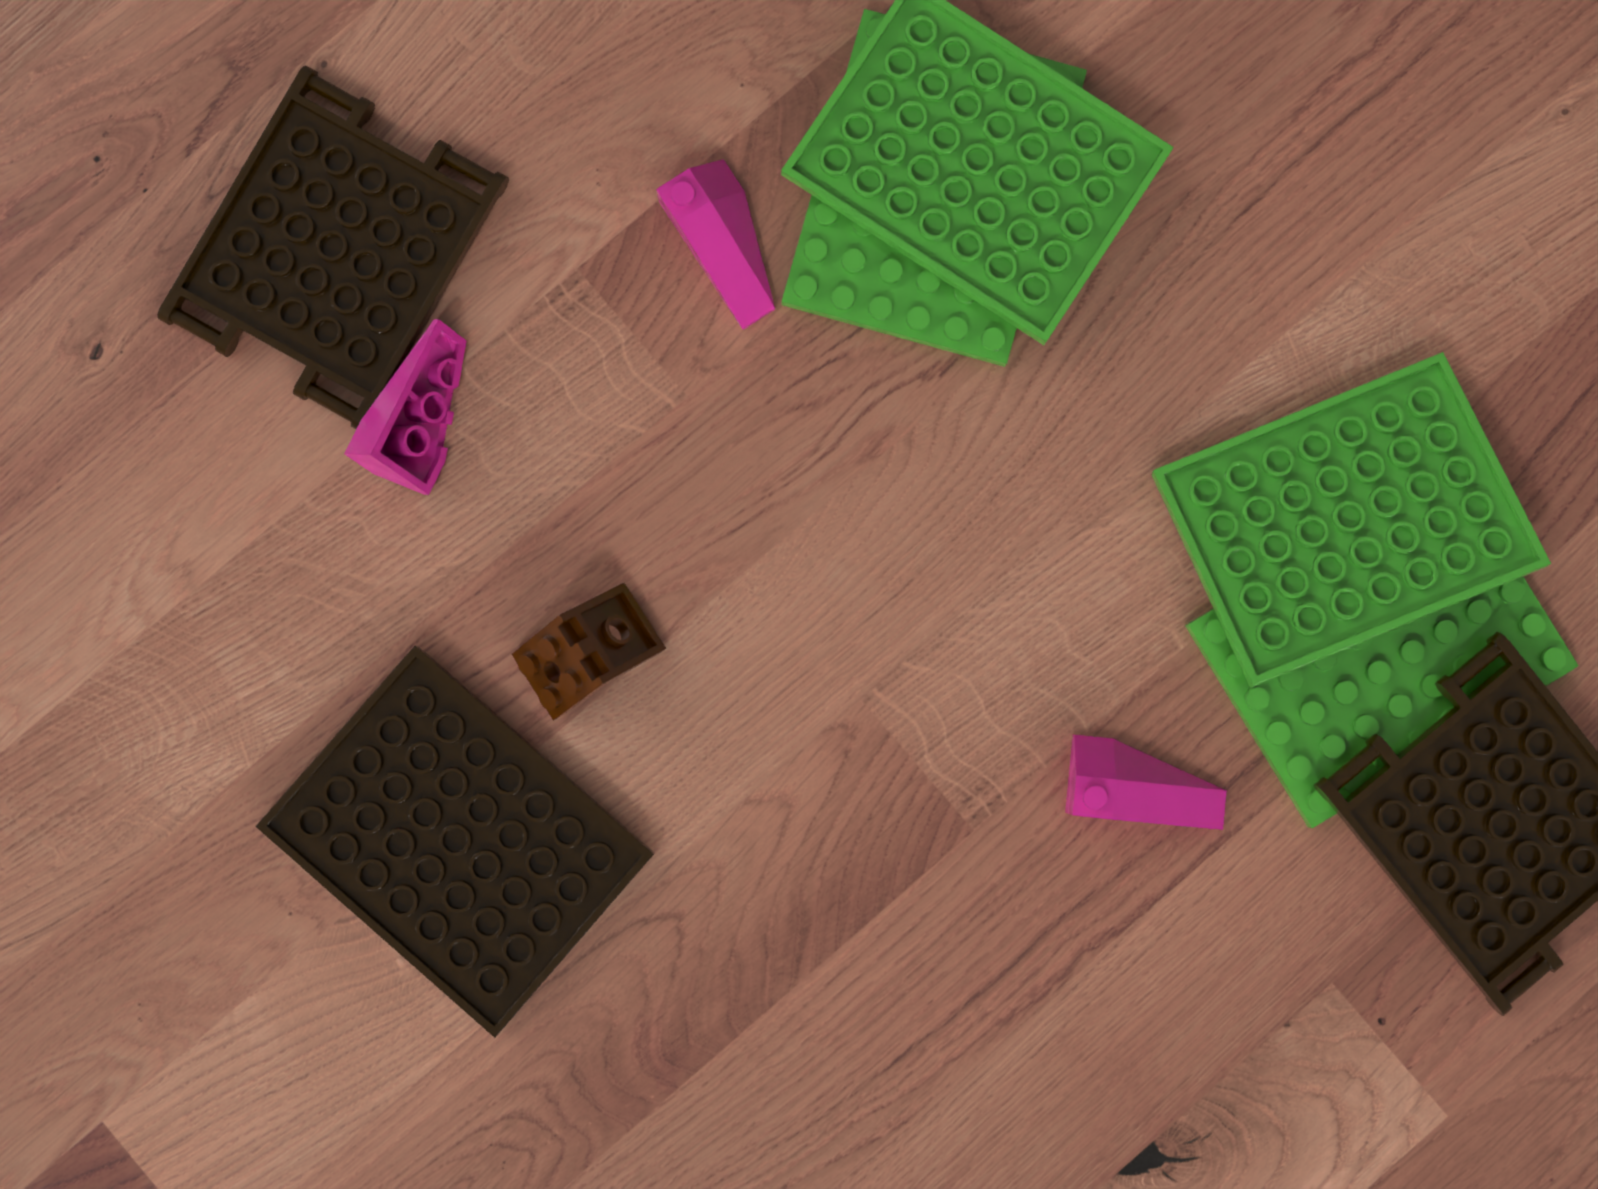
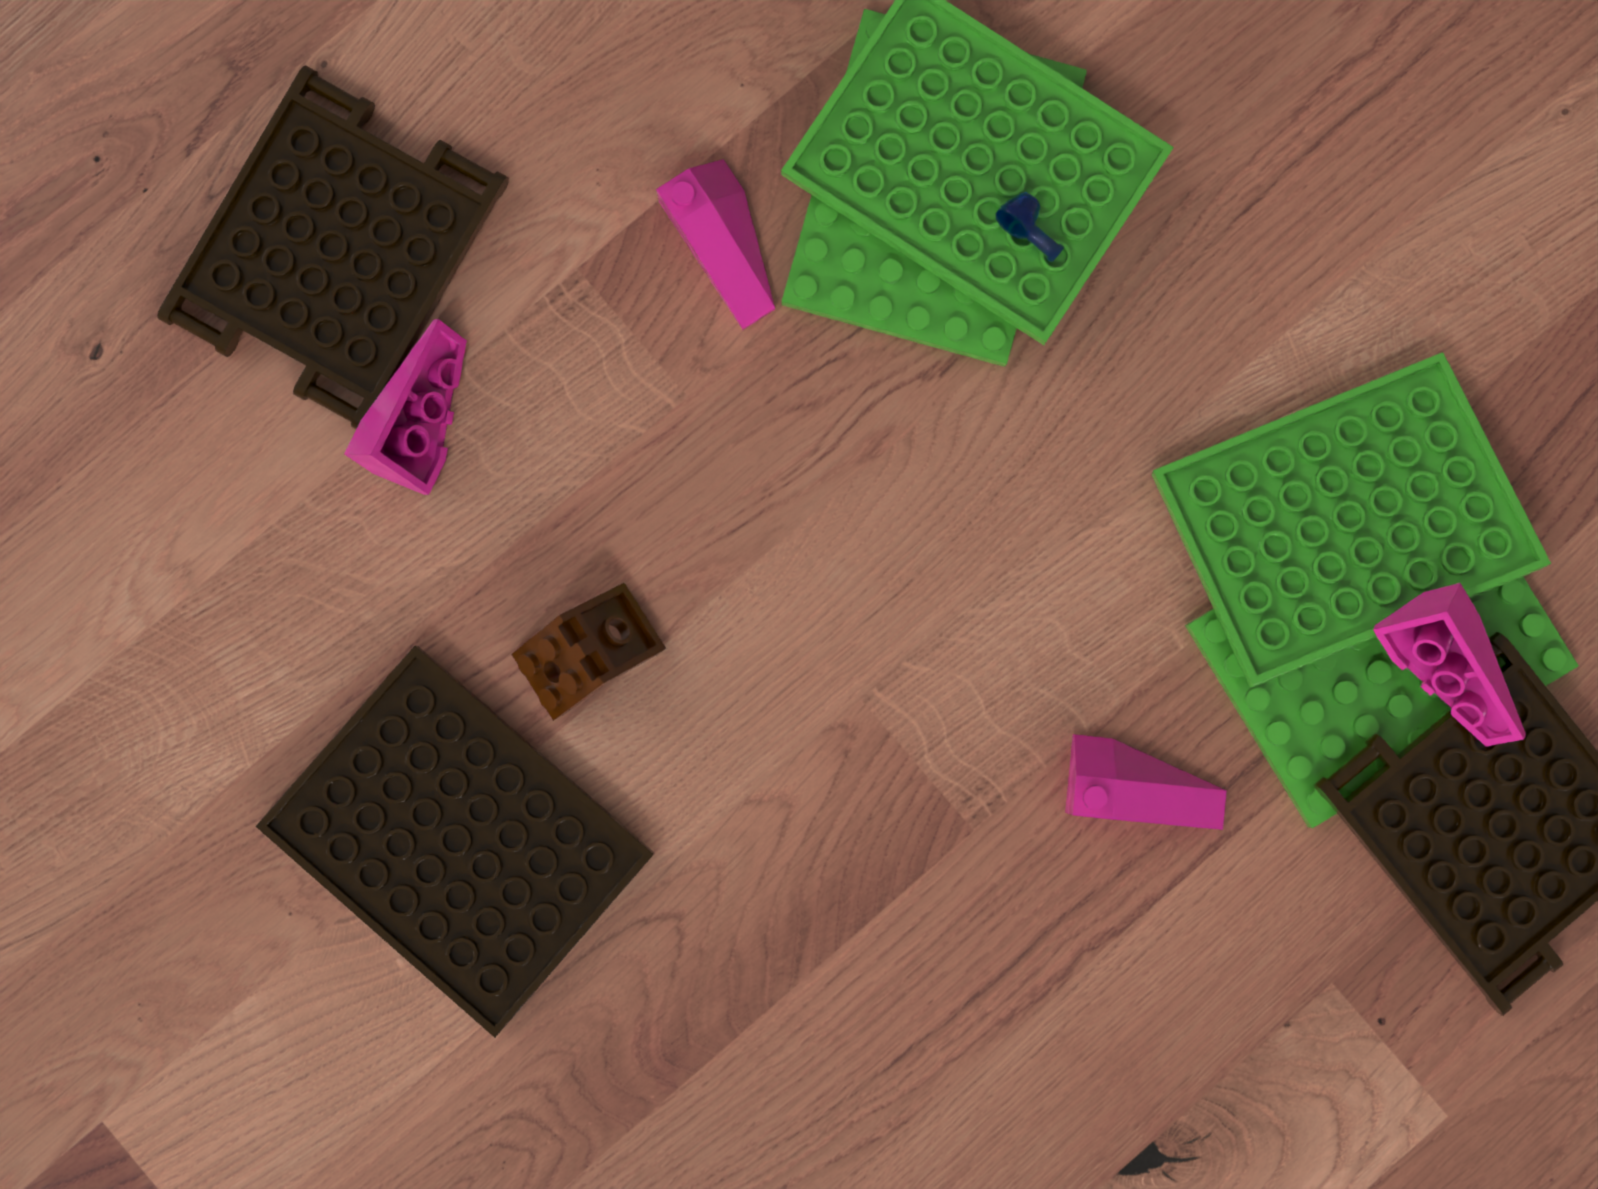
none -> clear blue bar [995,192,1064,262]
none -> dark pink wedge [1373,583,1526,746]

